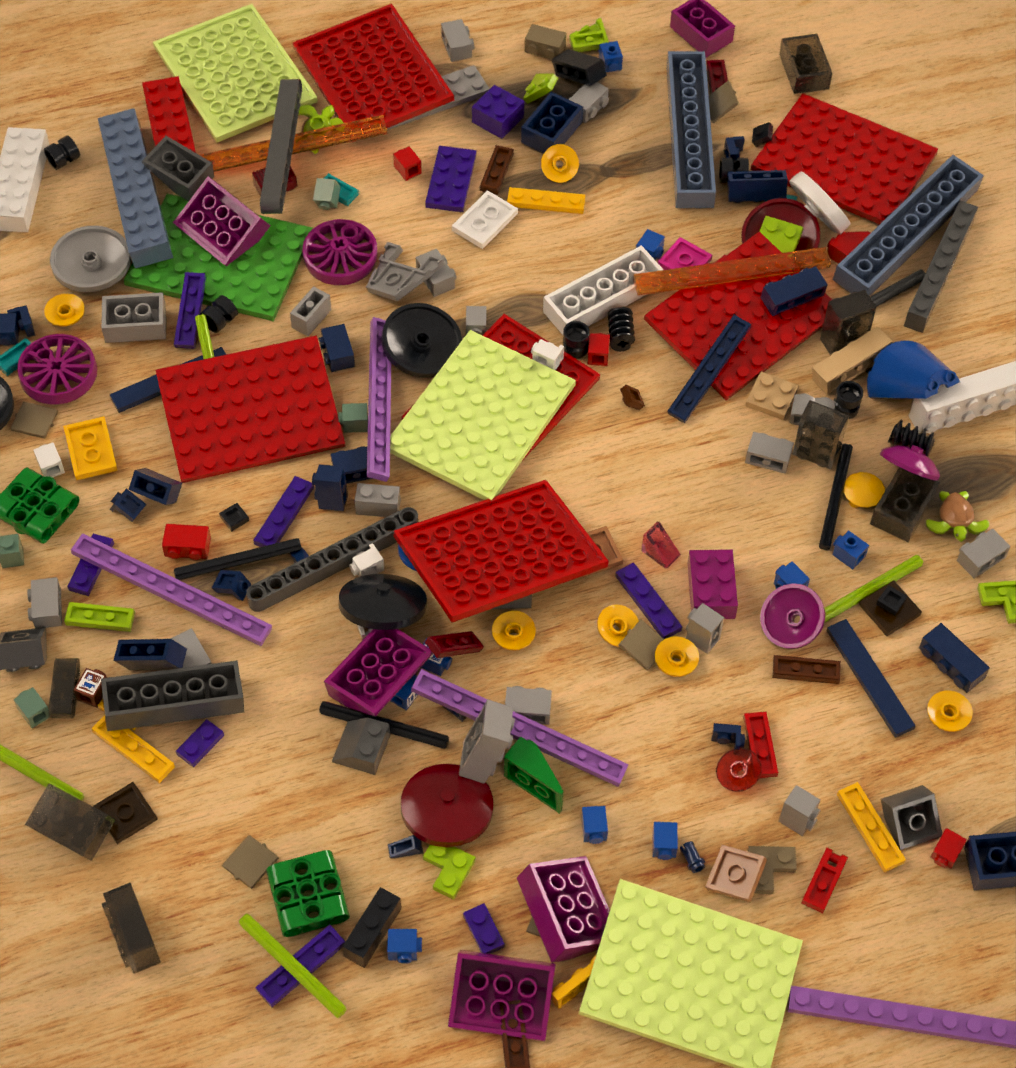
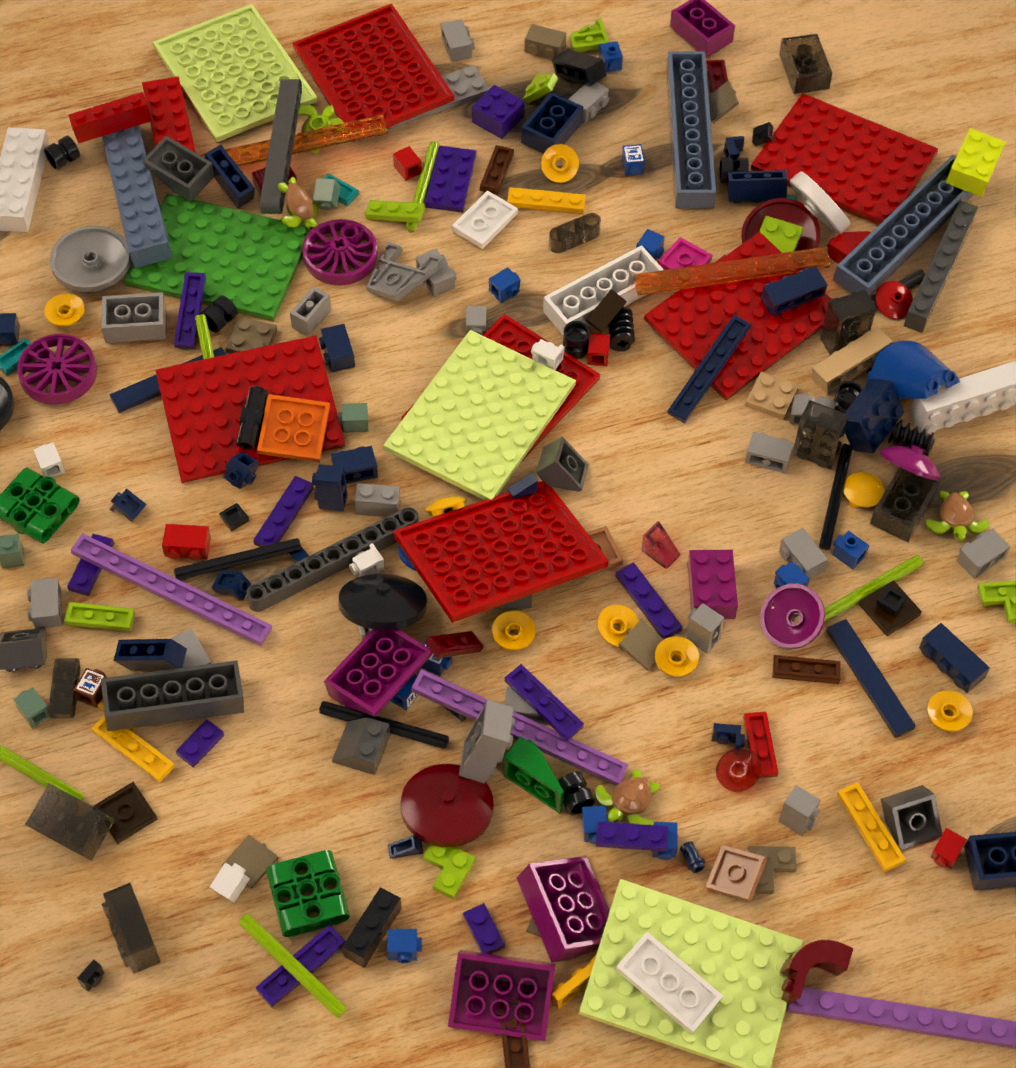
dark blue bracket [7,305,36,338] -> none
dark tan piece [11,402,58,439] -> none
yellow plate [63,416,118,481] -> none
dark blue brick [129,468,182,505] -> none
magenta slope [173,176,271,266] -> none
medium lavender plate [367,317,391,482] -> none
black dish [381,303,462,378] -> none
reddish brown plate [620,385,645,410] -> none
red plate [801,847,848,914] -> none
none -> red slope [68,92,152,144]
none -> black plate [77,959,105,992]
none -> dark blue brick [205,145,255,208]
none -> white brick [210,863,250,903]
none -> dark blue brick [223,451,259,489]
none -> dark tan plate [225,317,277,354]
none -> black piece [236,386,268,450]
none -> orange plate [257,394,330,463]
none -> animal [278,177,318,231]
none -> lime plate [364,200,426,223]
none -> lime axle [406,141,439,232]
none -> yellow dish [425,496,465,516]
none -> blue brick [489,267,520,303]
none -> dark purple plate [505,664,584,741]
none -> dark blue piece [508,472,538,498]
none -> dark grey slope [536,436,589,492]
none -> clear smoke beam [549,213,601,253]
none -> black wheel [558,771,596,815]
none -> dark brown tile [586,289,627,333]
none -> animal [595,769,660,825]
none -> dark purple plate [596,821,669,852]
none -> white plate [615,932,723,1035]
none -> blue brick [622,144,645,176]
none -> light grey brick [779,528,828,578]
none -> dark red arch [780,940,853,1003]
none -> dark blue brick [839,379,904,454]
none -> red dish [875,281,913,319]
none -> neon yellow brick [946,128,1006,197]

